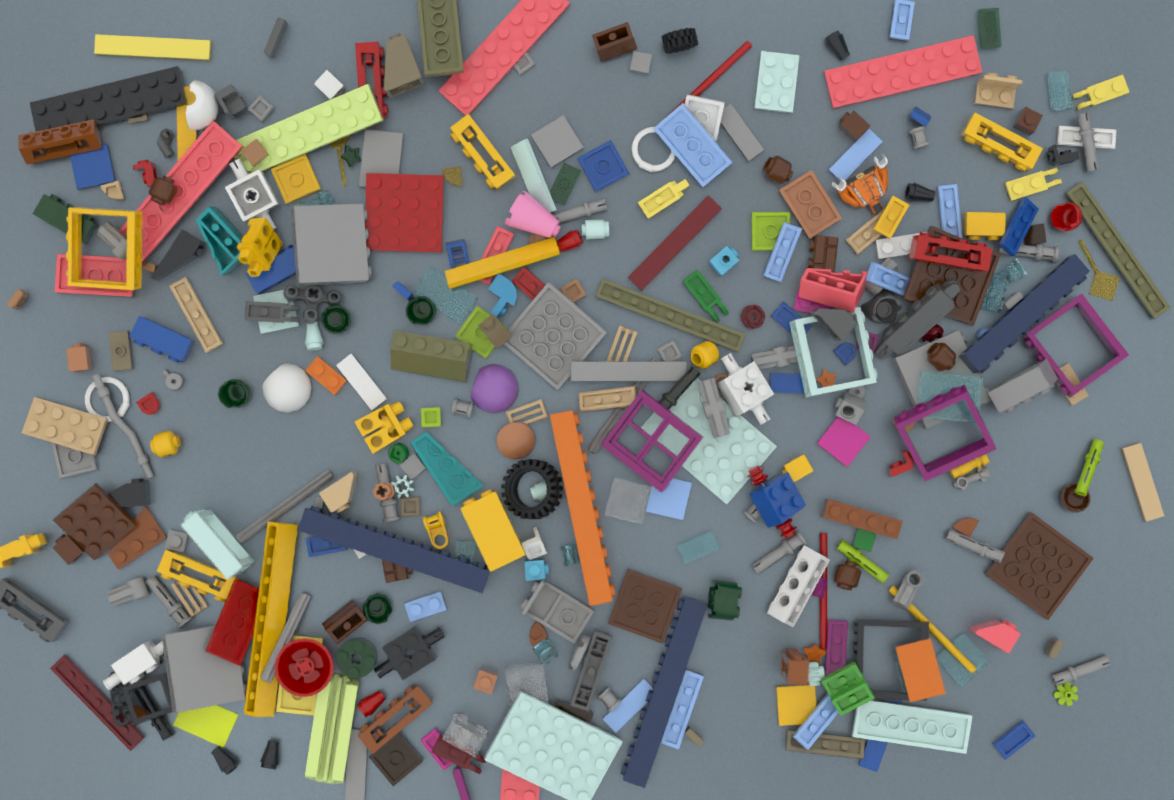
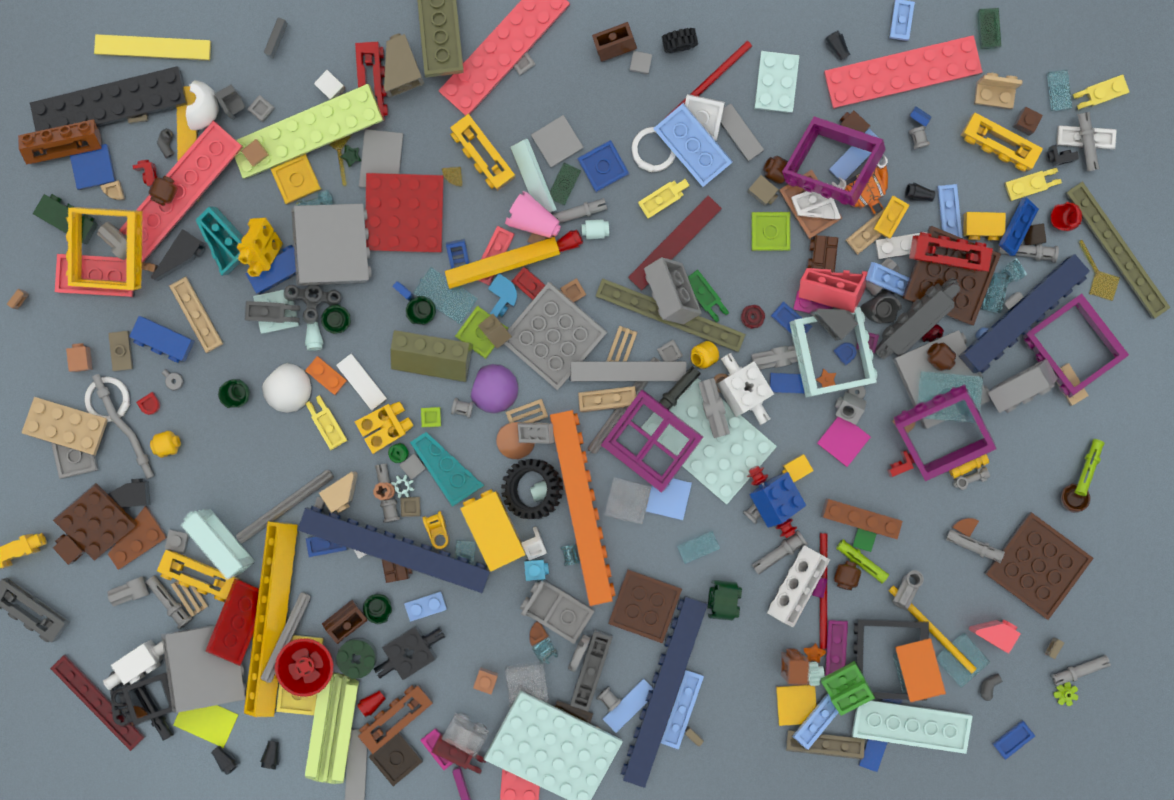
white brick [225,159,280,229] -> none
medium azure brick [708,246,739,277] -> none
light blue tile [763,222,802,282] -> none
tan tile [1121,443,1164,522] -> none
none -> light yellow hinge [305,395,348,450]
none -> light grey plate [518,422,554,444]
none -> light grey brick [644,257,702,324]
none -> dark tan brick [747,175,779,206]
none -> magenta window [783,116,886,206]
none -> white wing [791,183,841,220]
none -> dark grey arm [980,674,1003,701]

